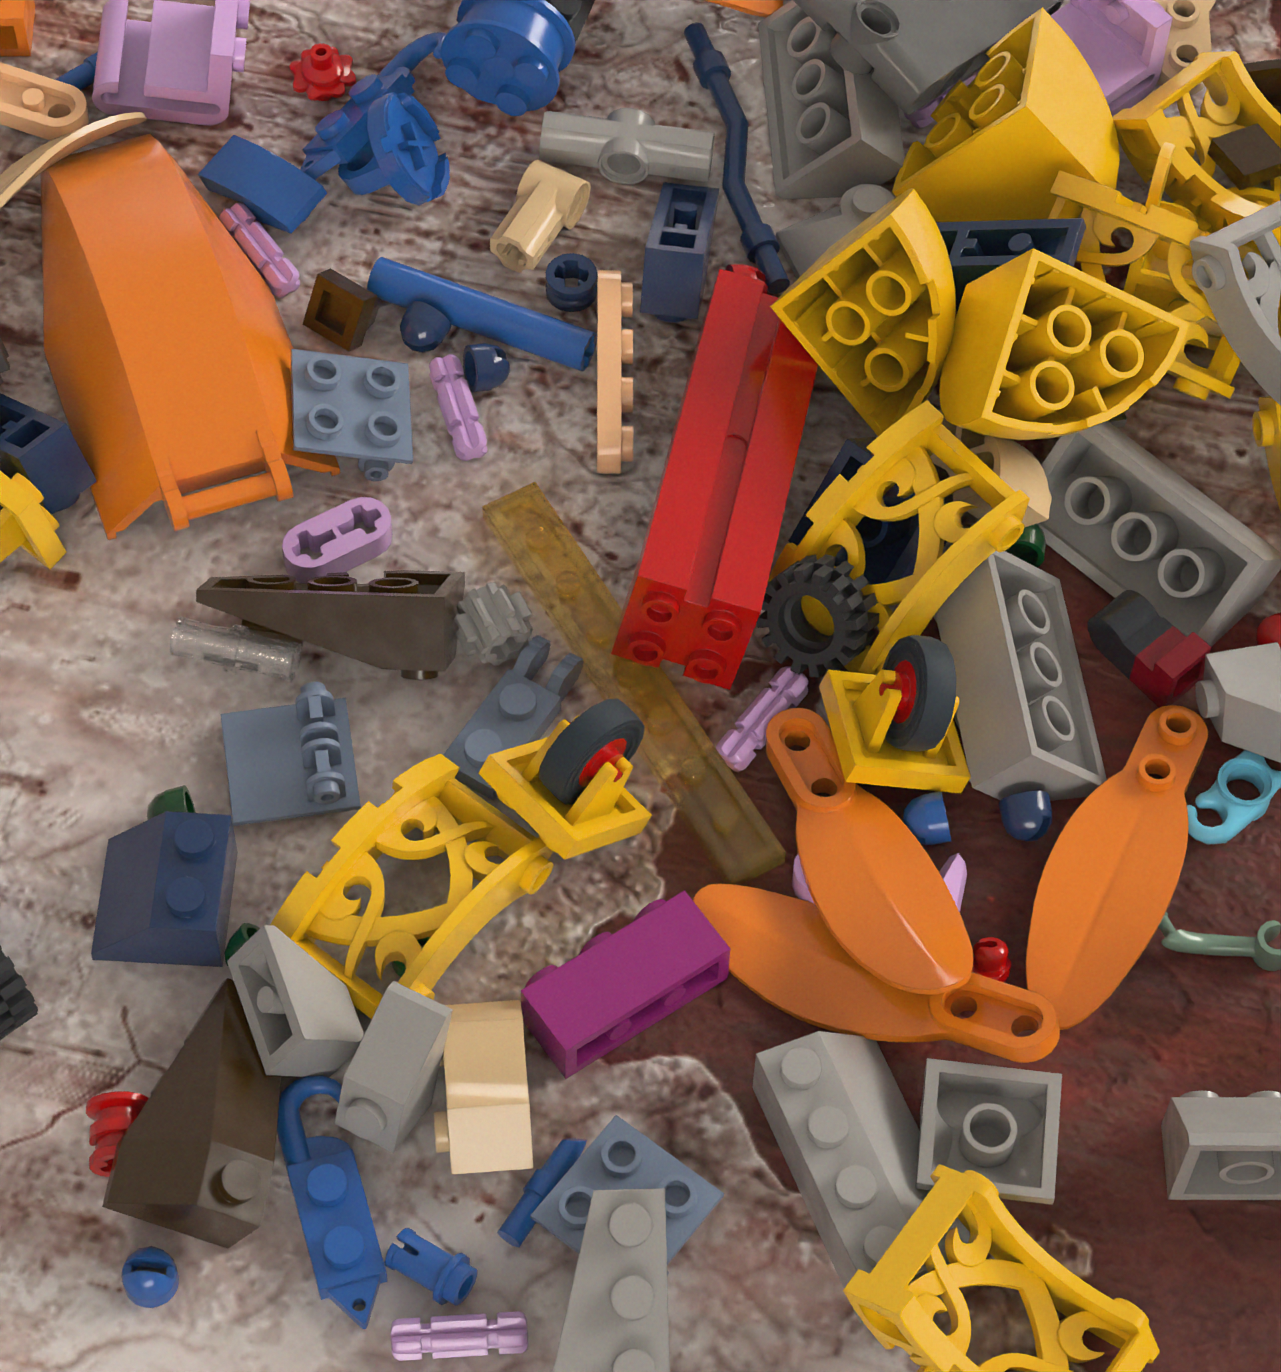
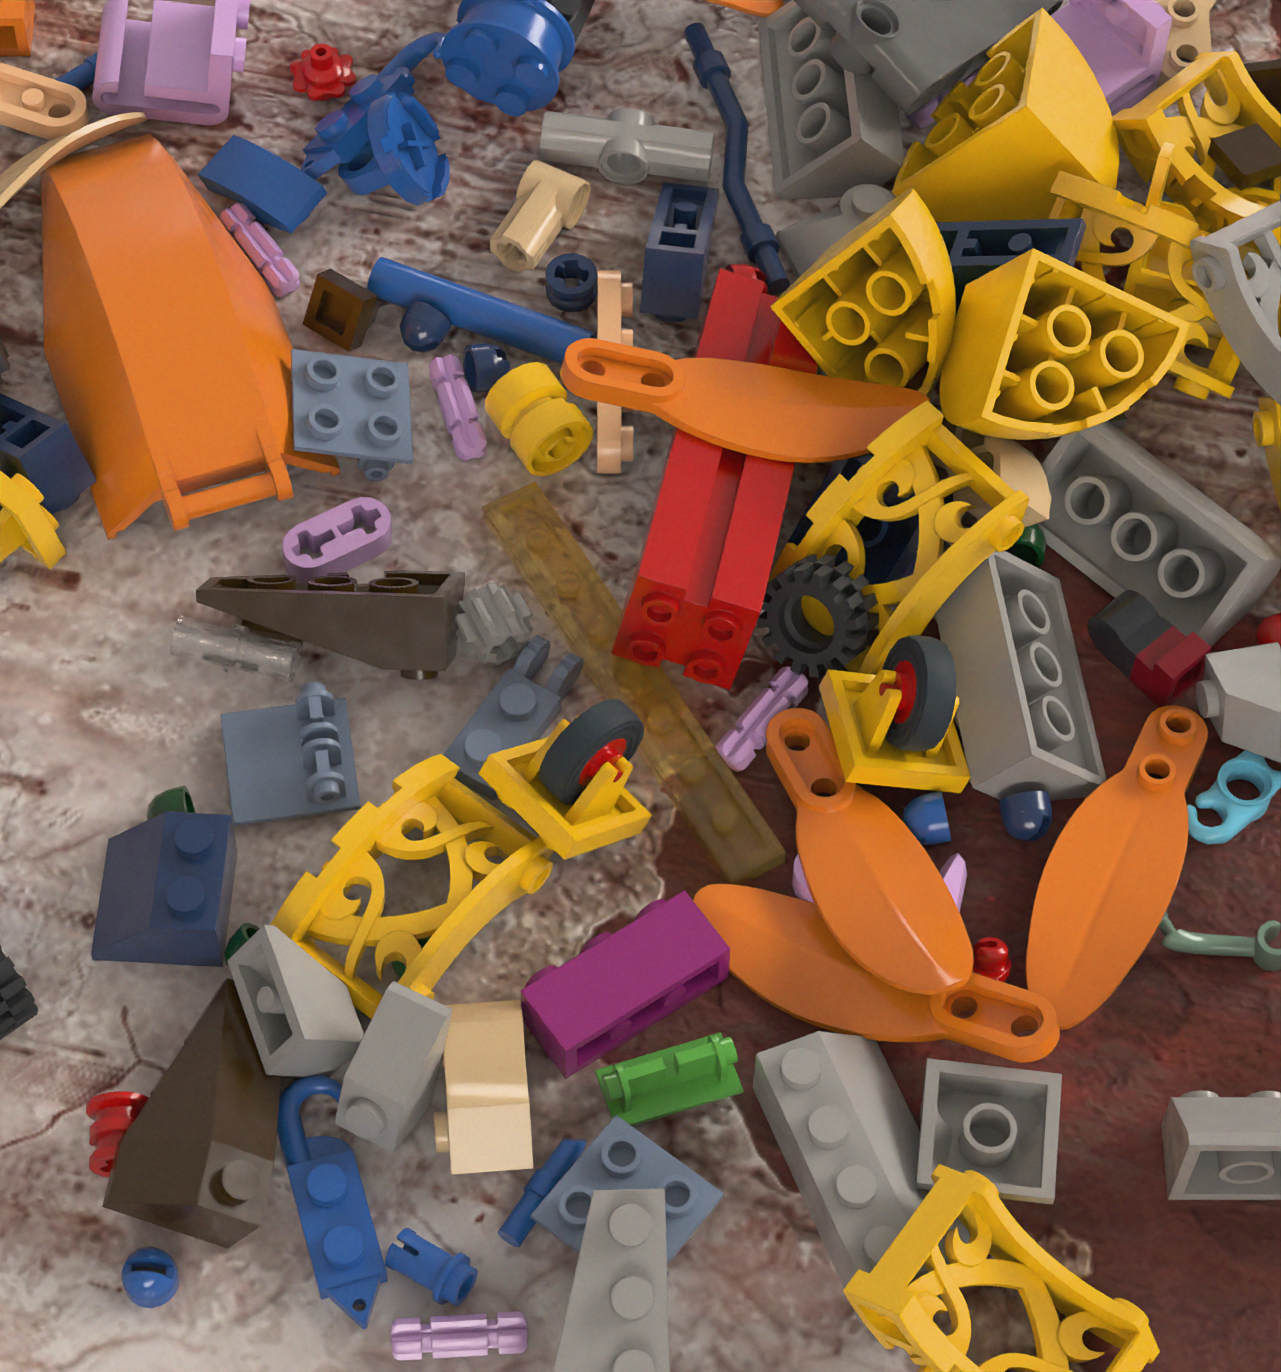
none -> yellow wheel [485,362,593,477]
none -> orange plant [560,338,930,463]
none -> bright green hinge [595,1032,743,1126]

